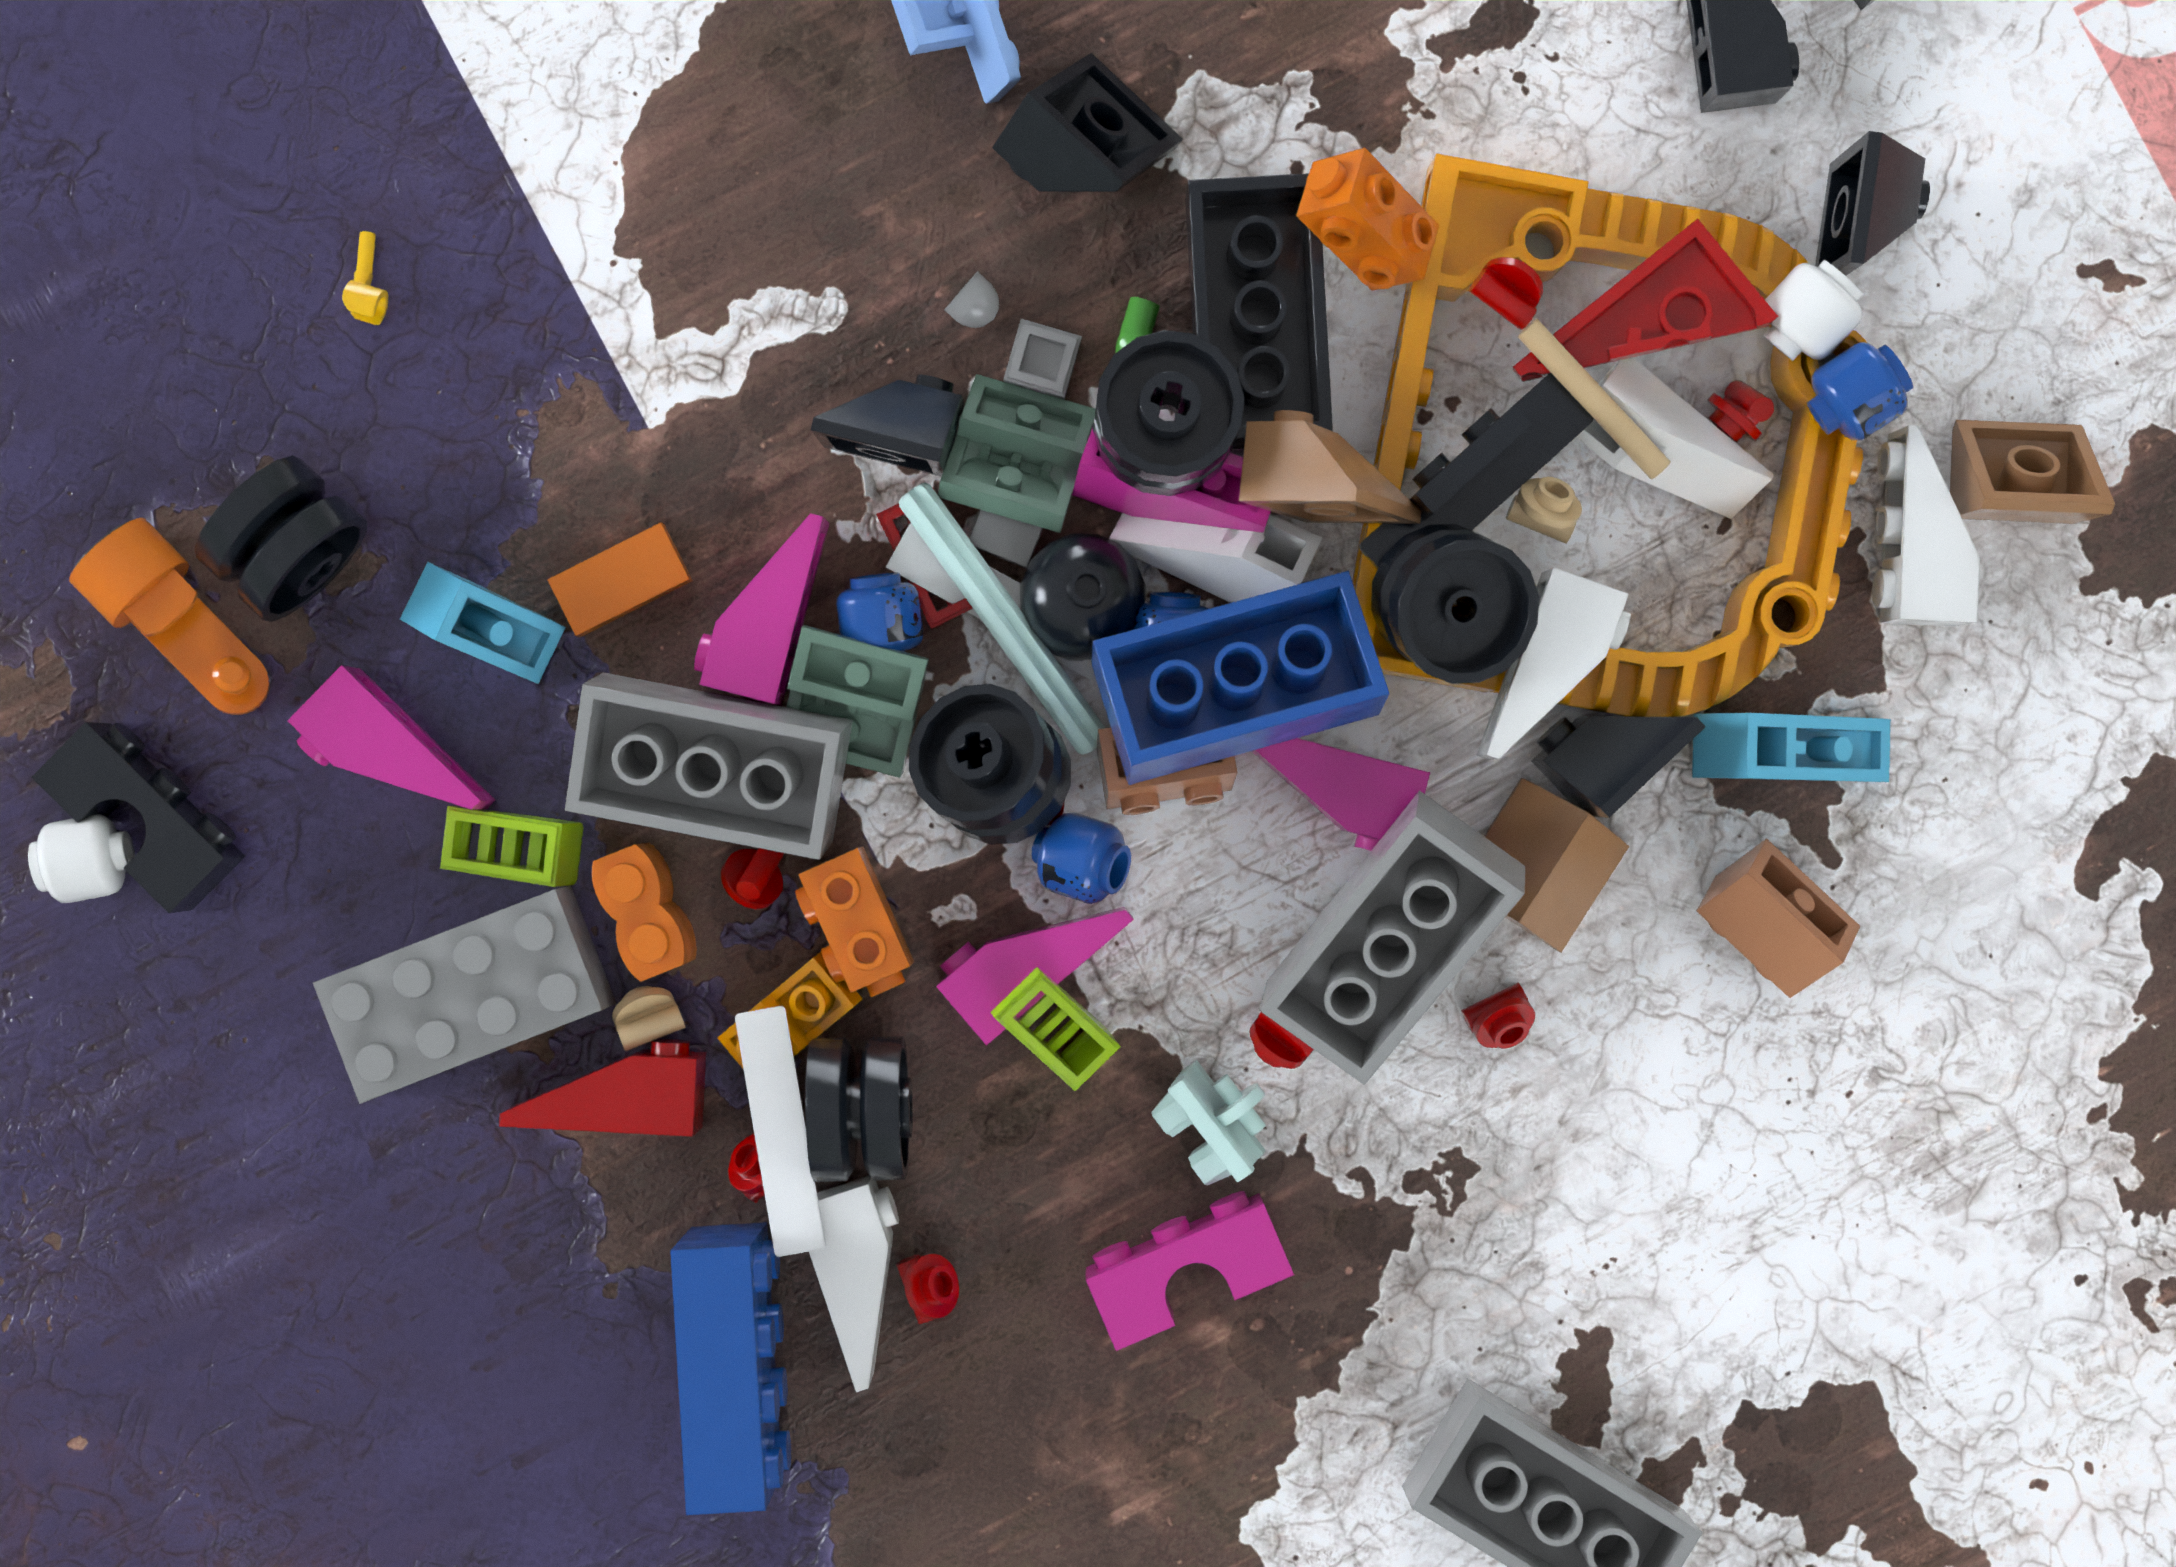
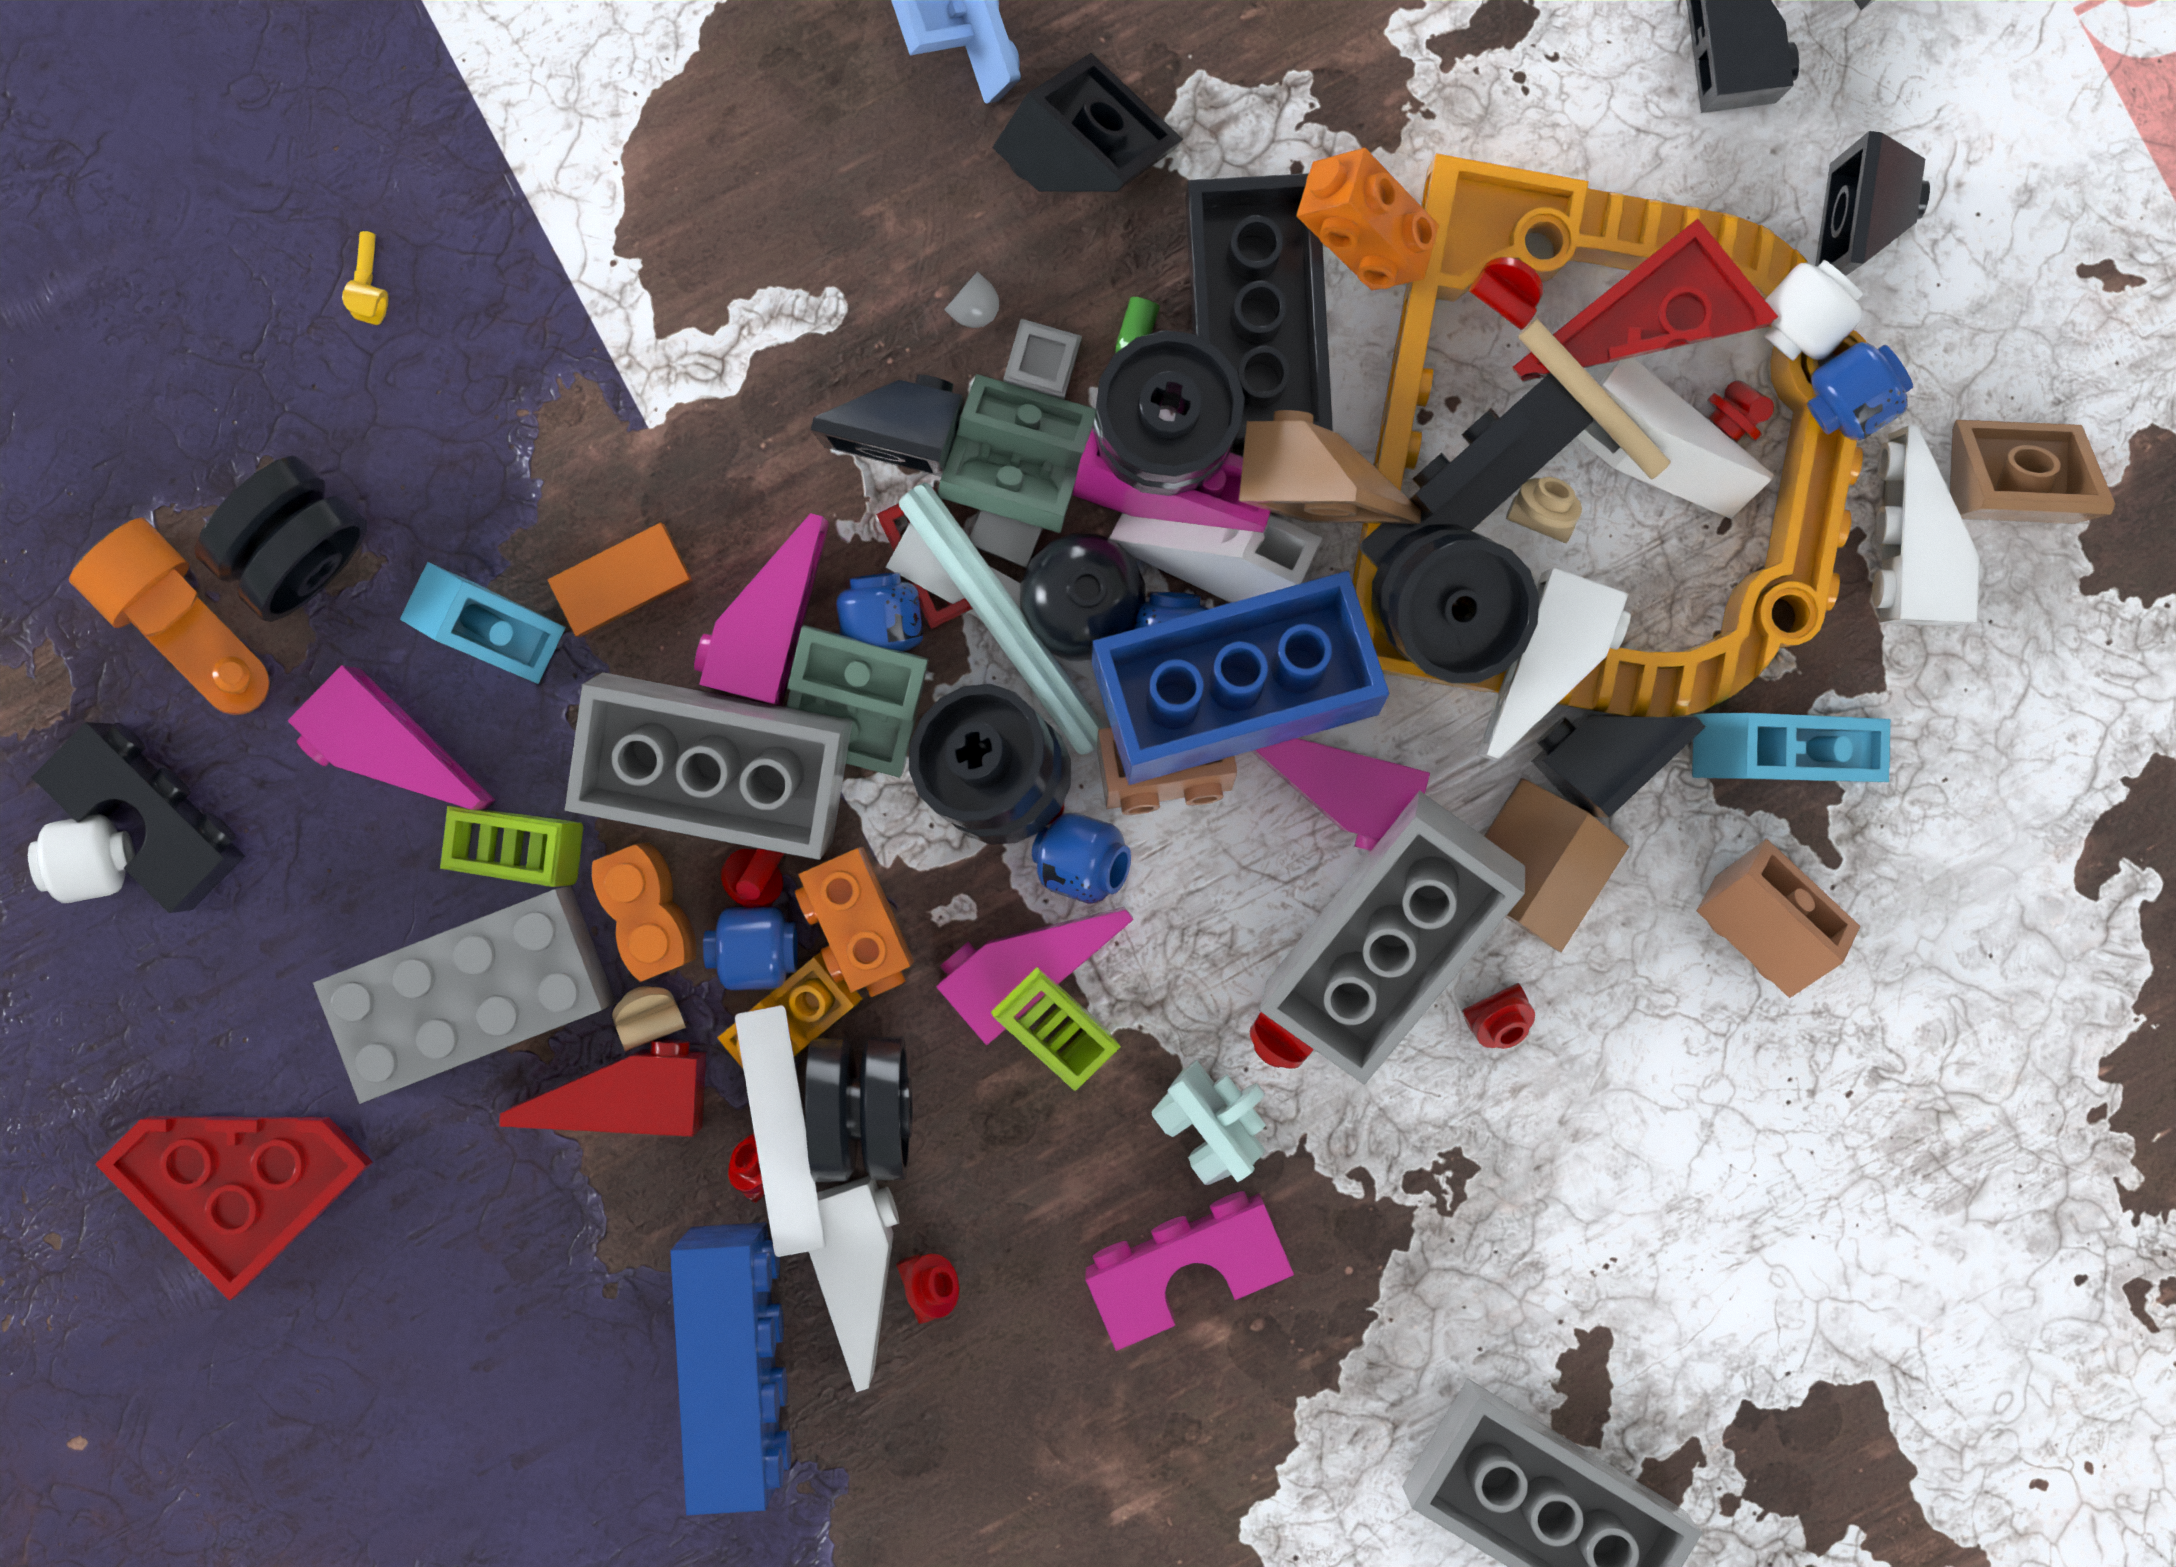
none -> red plate [95,1116,373,1301]
none -> blue head [703,906,798,990]

